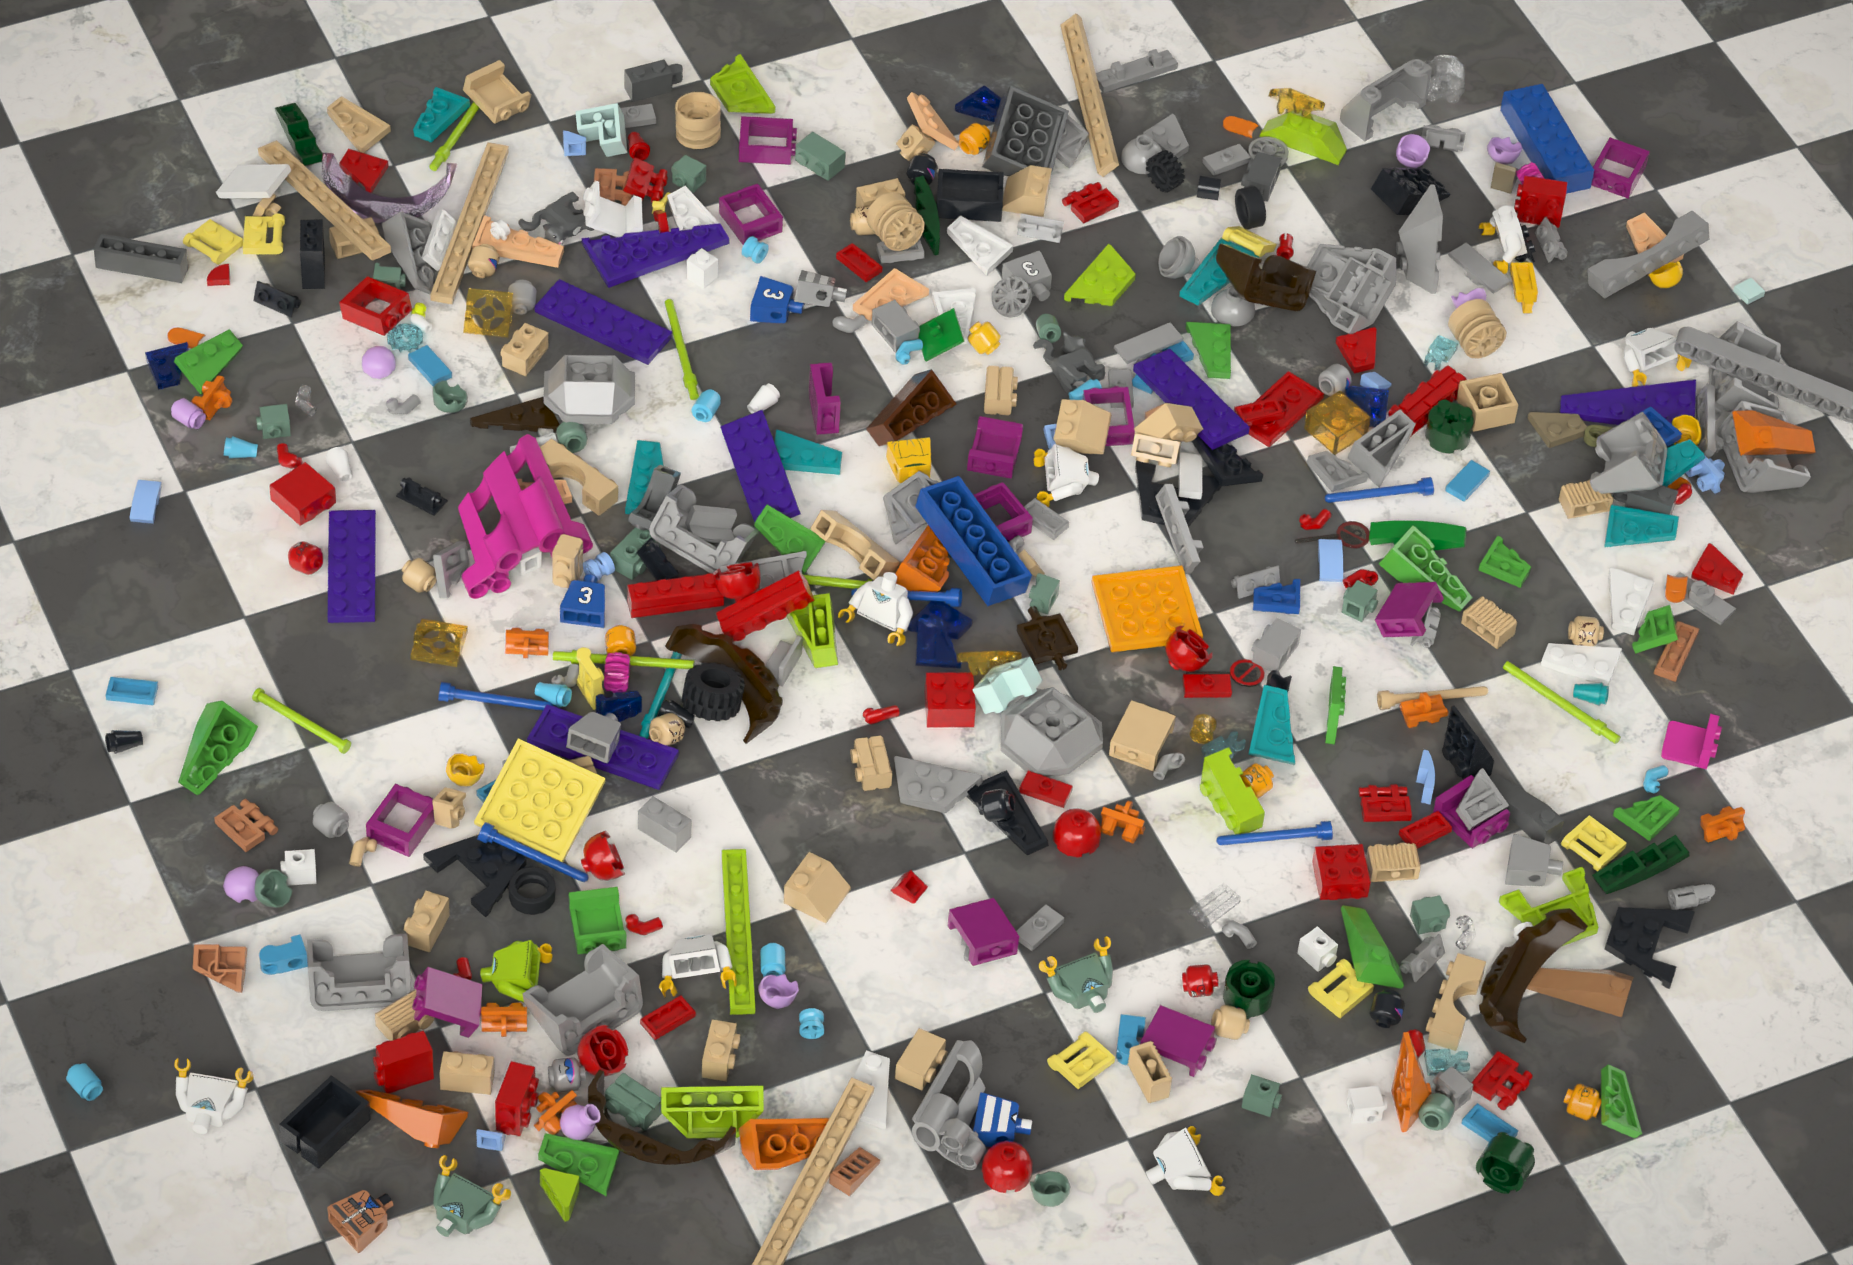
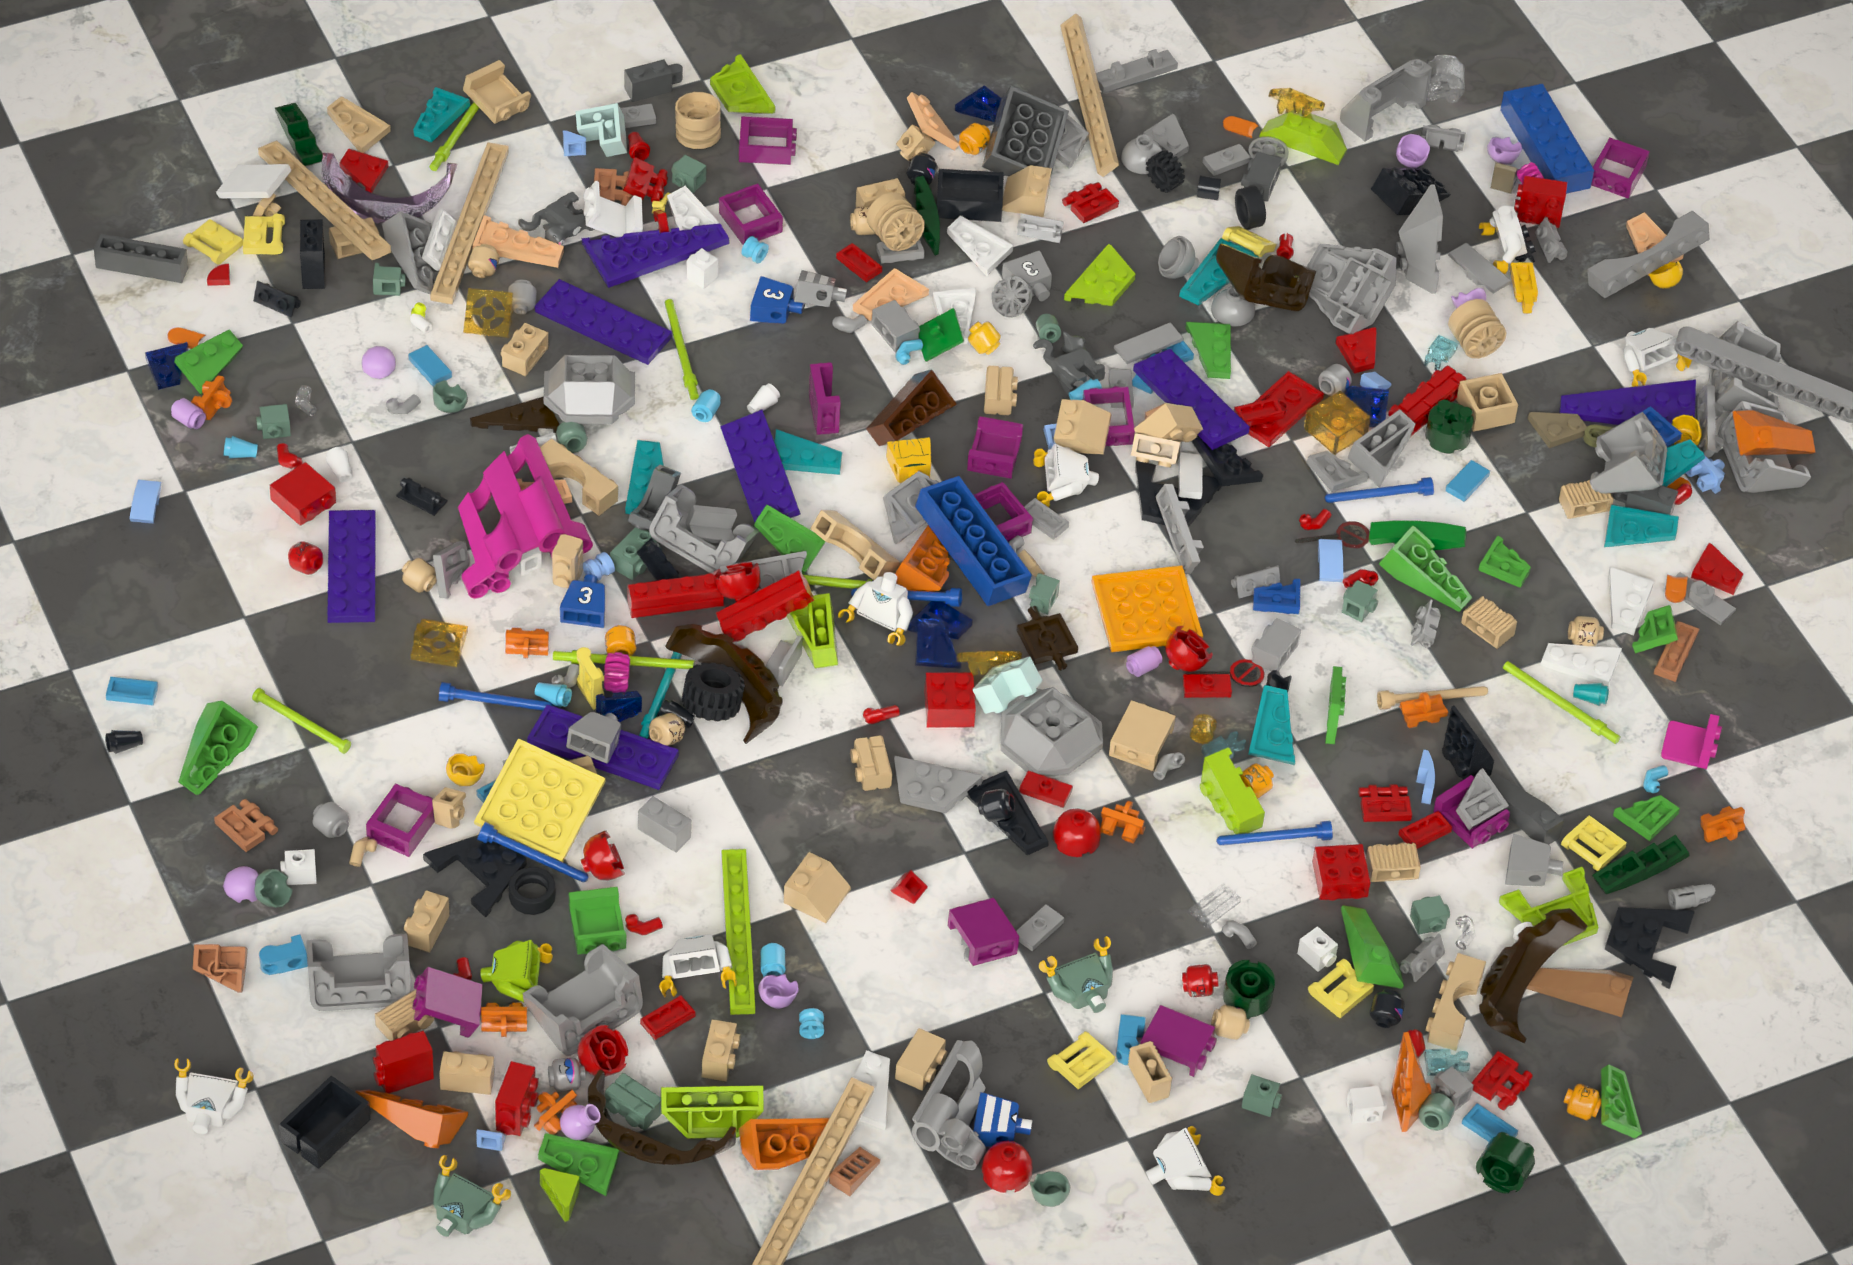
medium azure brick [66,1063,103,1101] -> none
nougat torso [328,1190,394,1253] -> none
red window [339,276,412,336] -> none
clear light blue gear [387,324,423,353] -> none
white plate [490,219,510,240] -> none
sand green brick [795,131,846,181] -> none
magenta panel [1375,582,1444,637] -> none
light aqua tile [1733,278,1765,305] -> none
none -> lavender brick [1126,646,1162,677]

